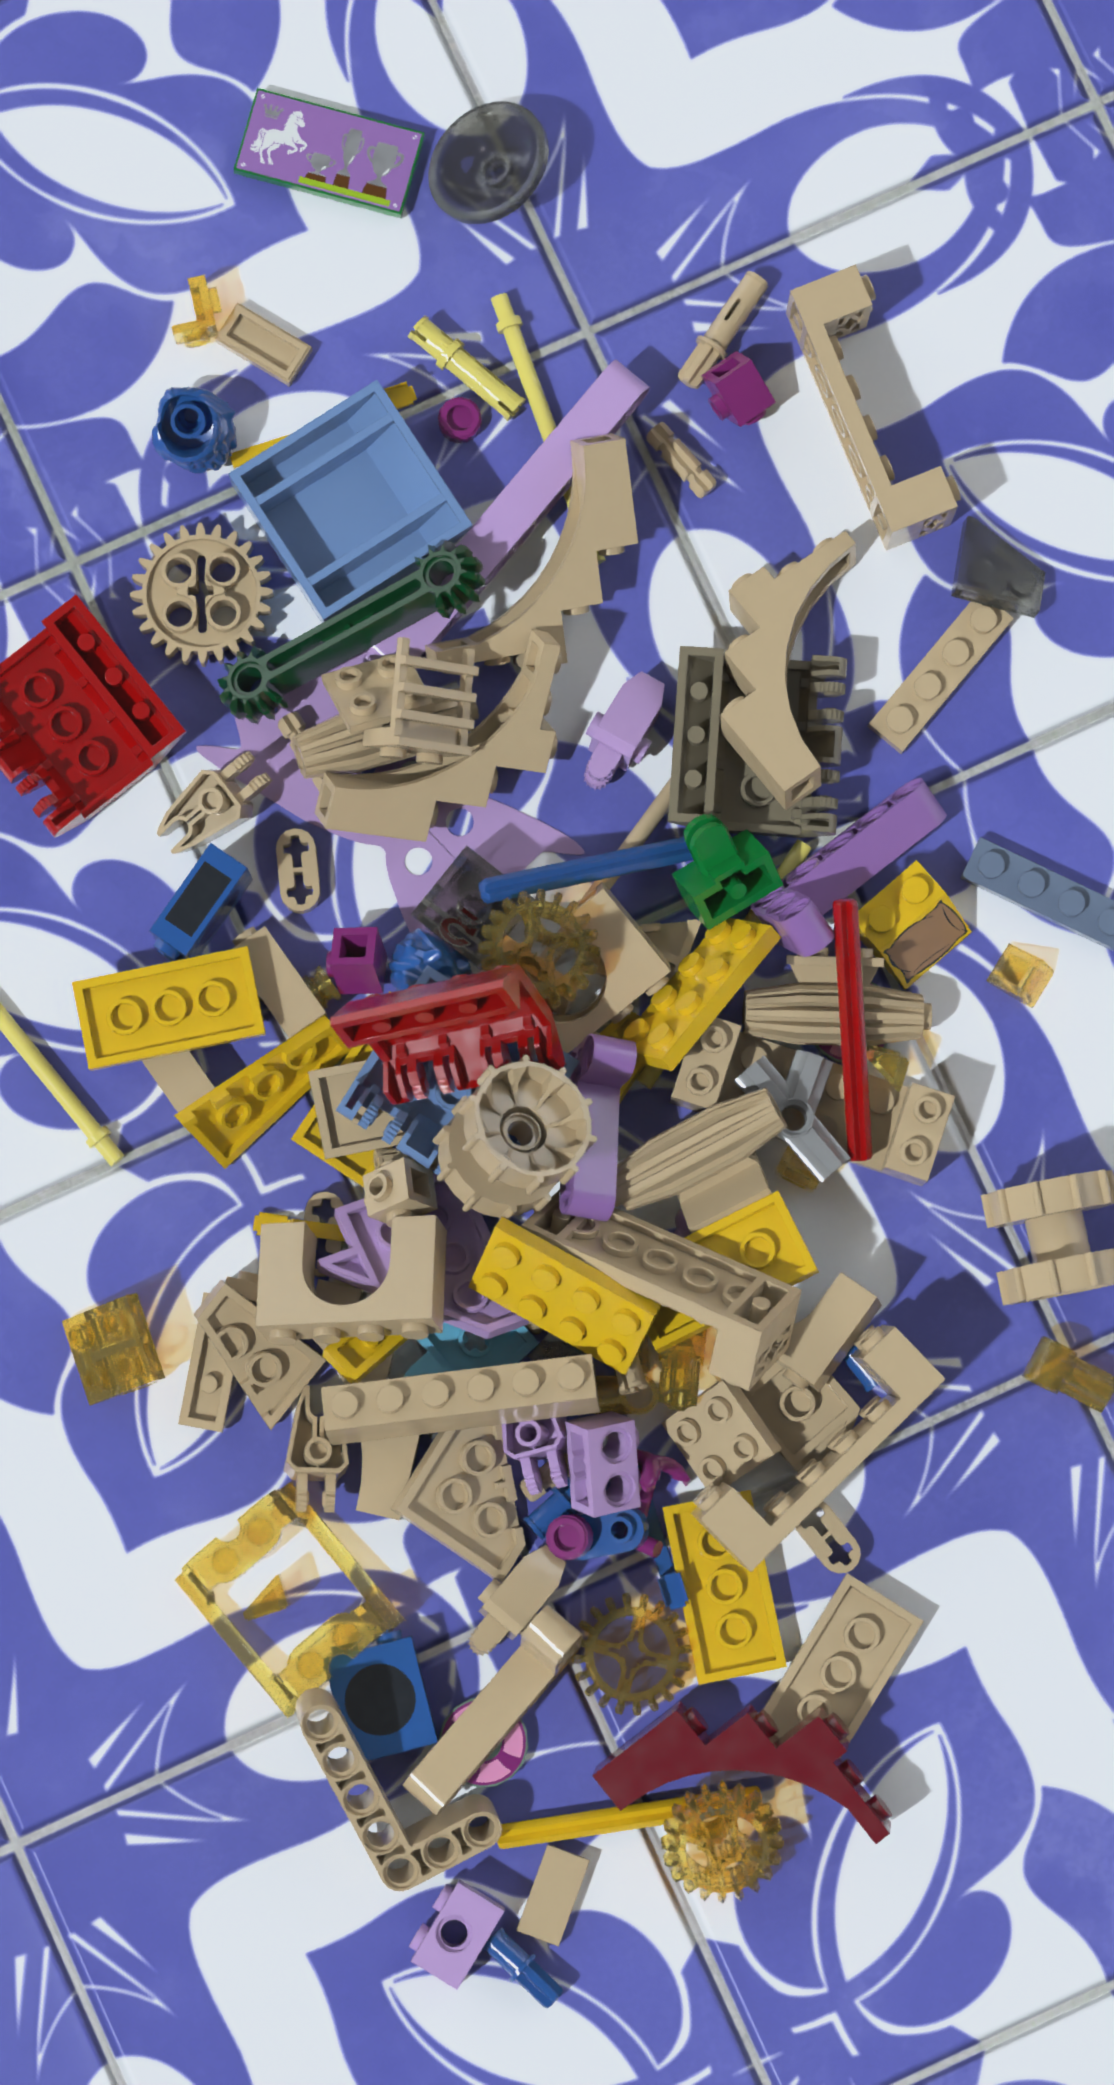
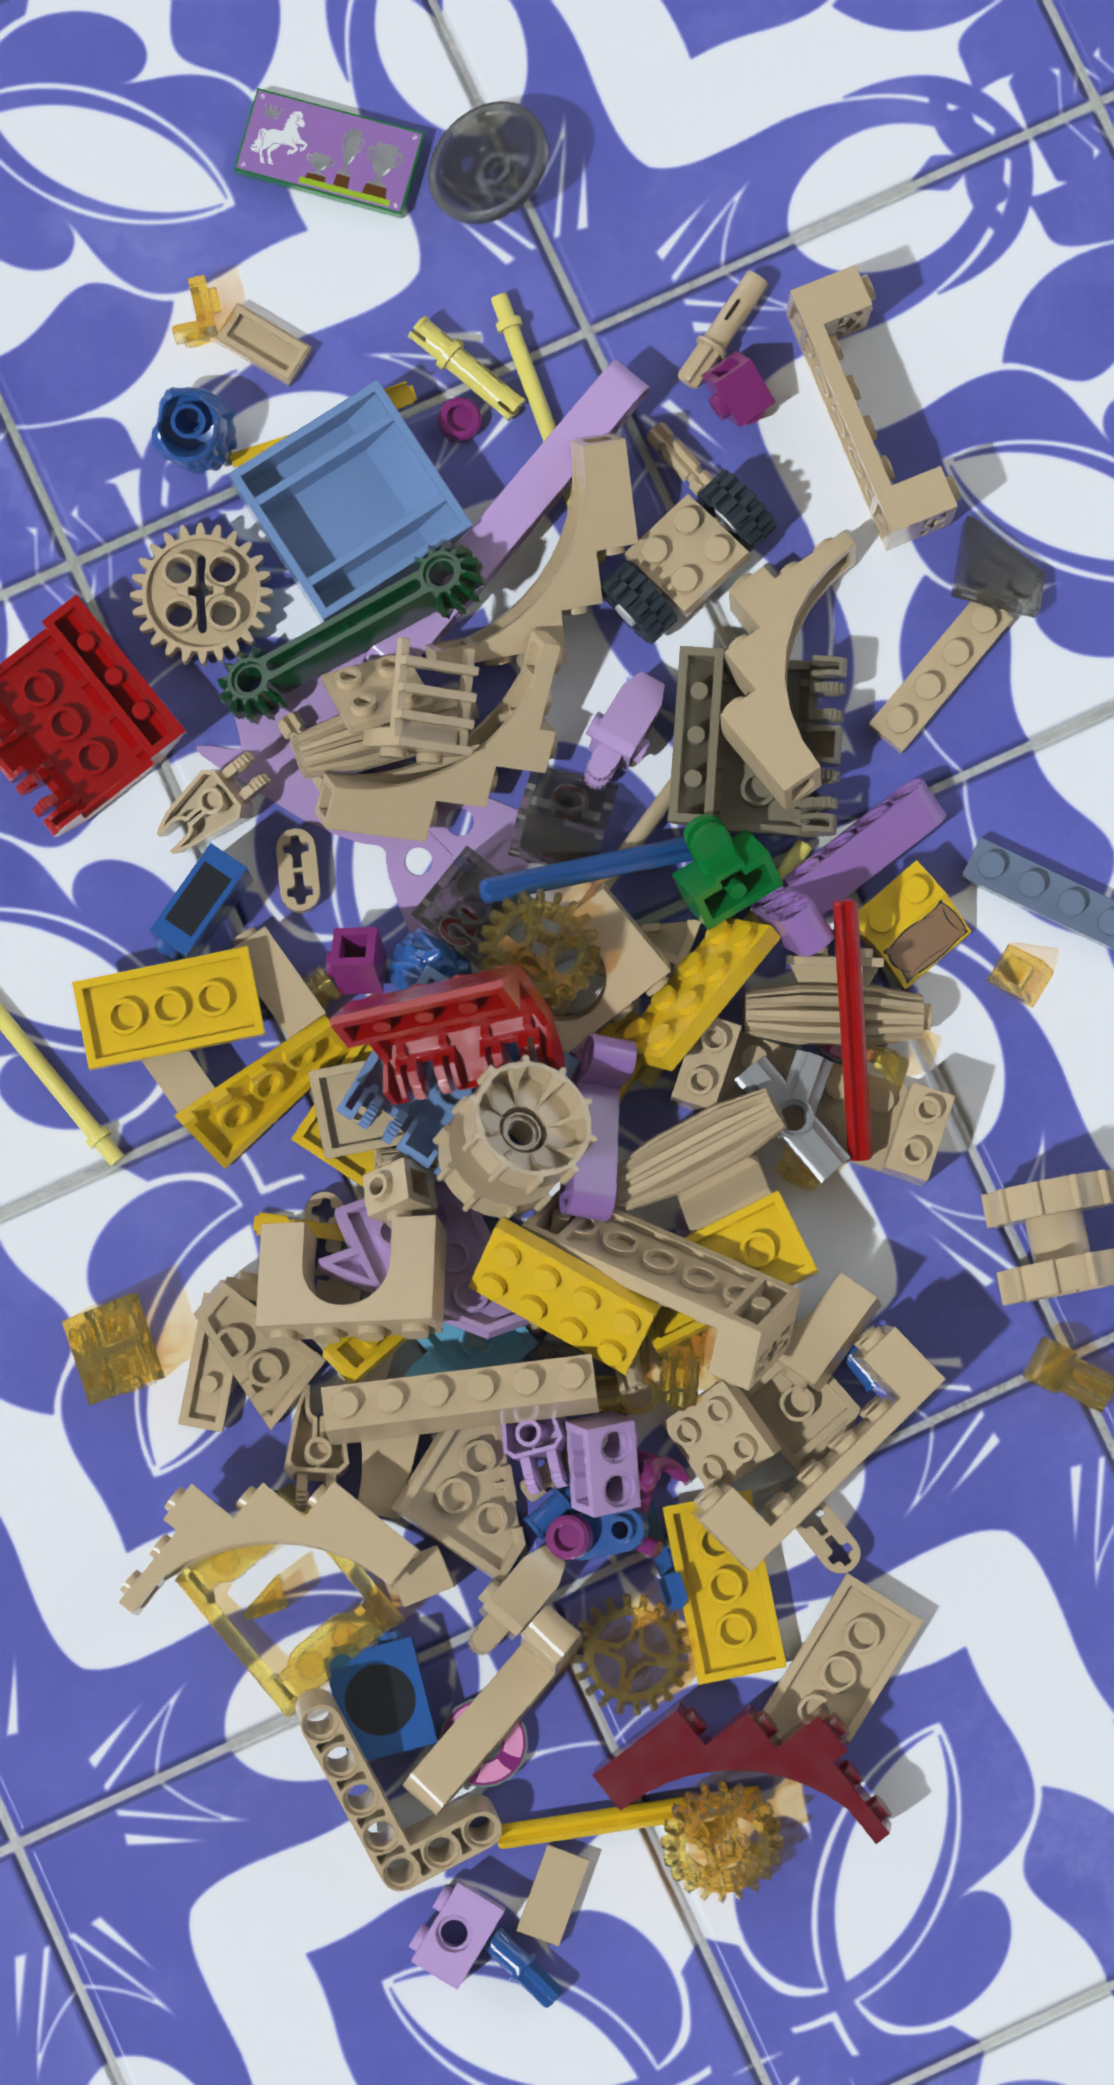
none -> tan arch [118,1481,421,1616]
none -> tan brick [385,1545,455,1607]
none -> clear smoke slope [508,767,619,865]
none -> plate [601,469,777,644]

